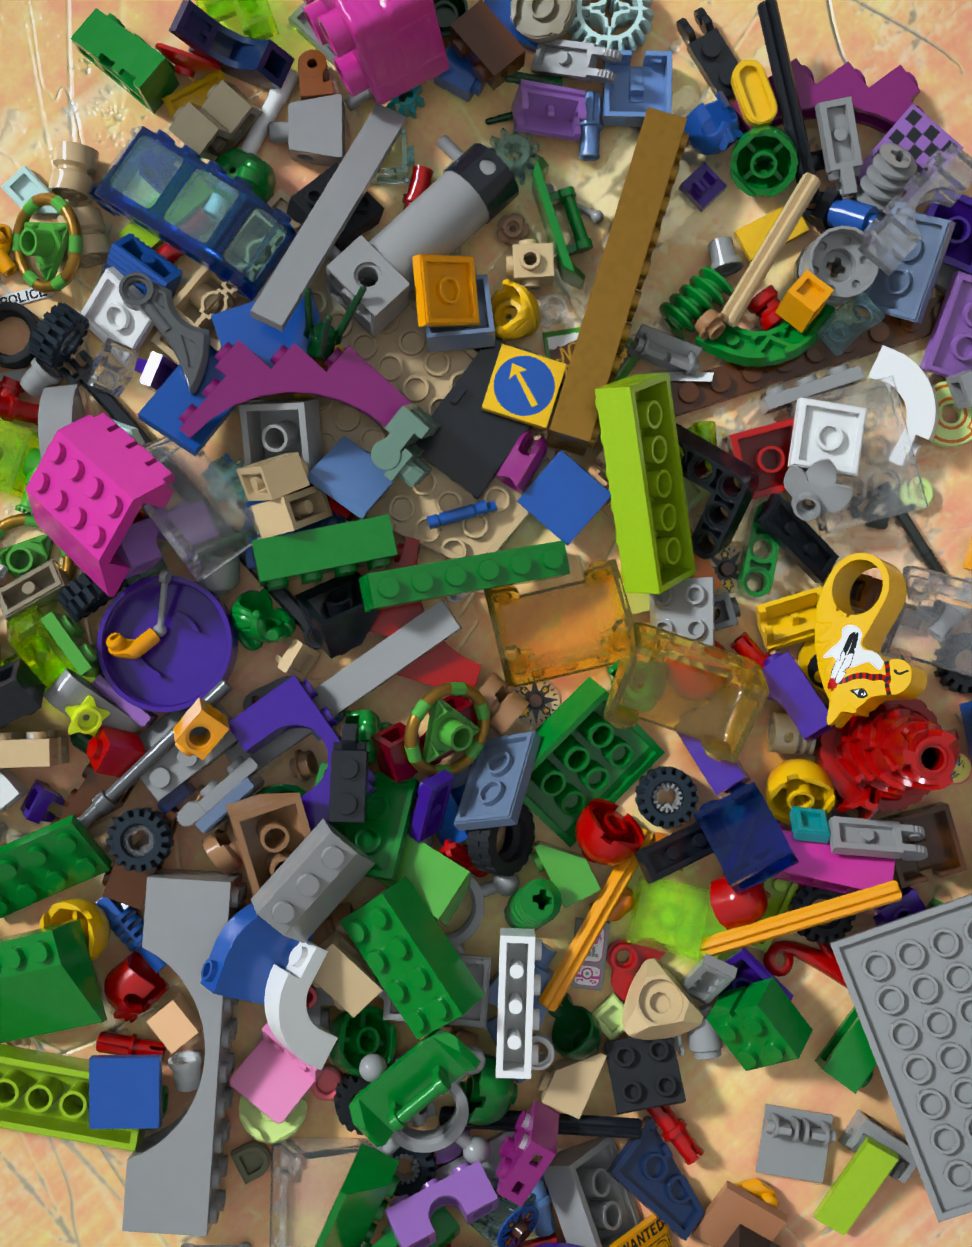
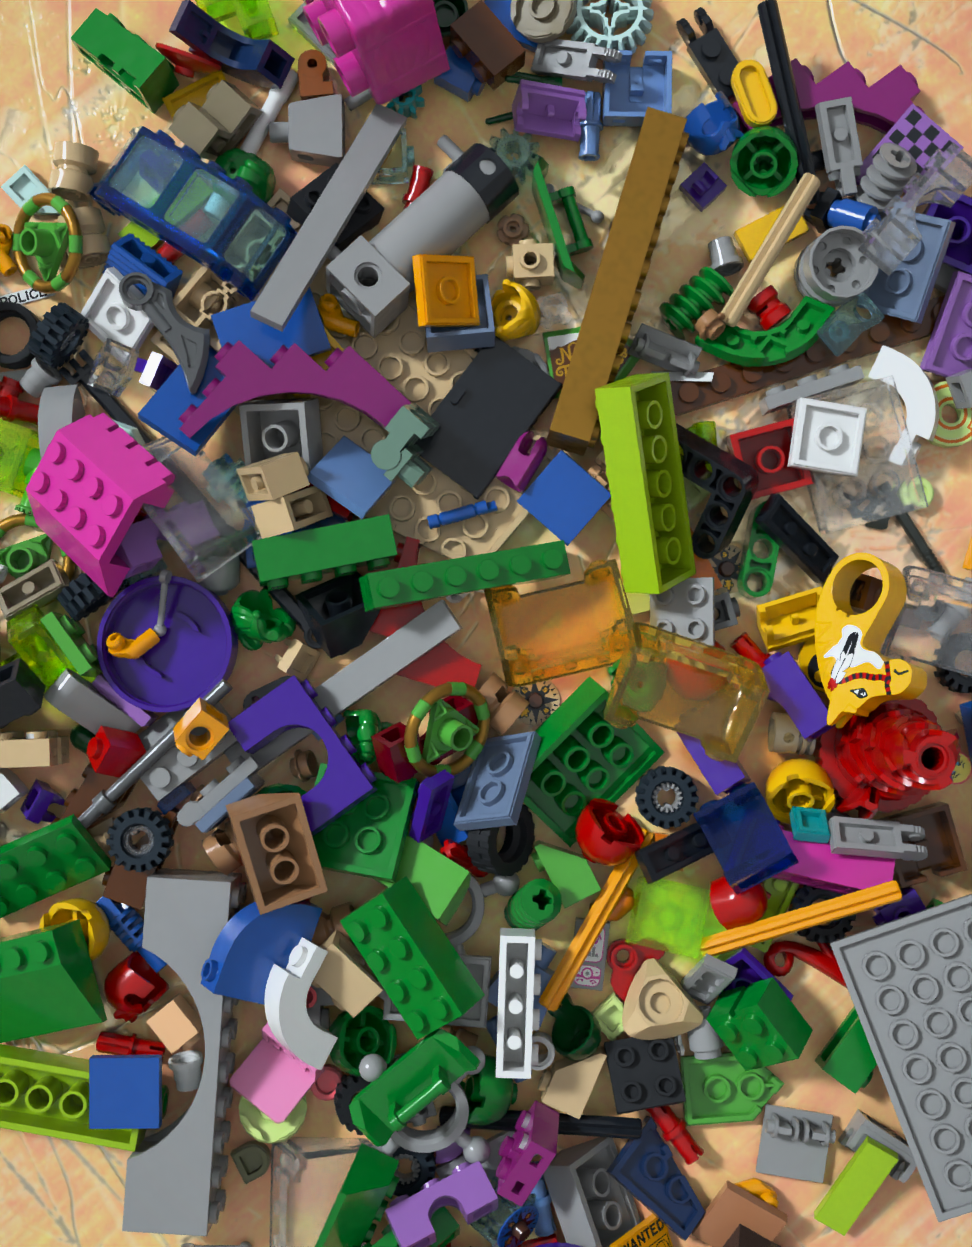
neon yellow plate [65,695,110,737] -> none
light grey slope [251,819,375,943] -> none
dark green plant [303,285,367,360] -> none
black hinge [329,723,369,823] -> none
tile [481,344,567,430] -> none
light orange brick [775,270,834,333] -> none
light grey plate [784,459,854,521] -> none
none -> light orange arm [318,293,360,338]
none -> bright green tile [680,1052,784,1126]

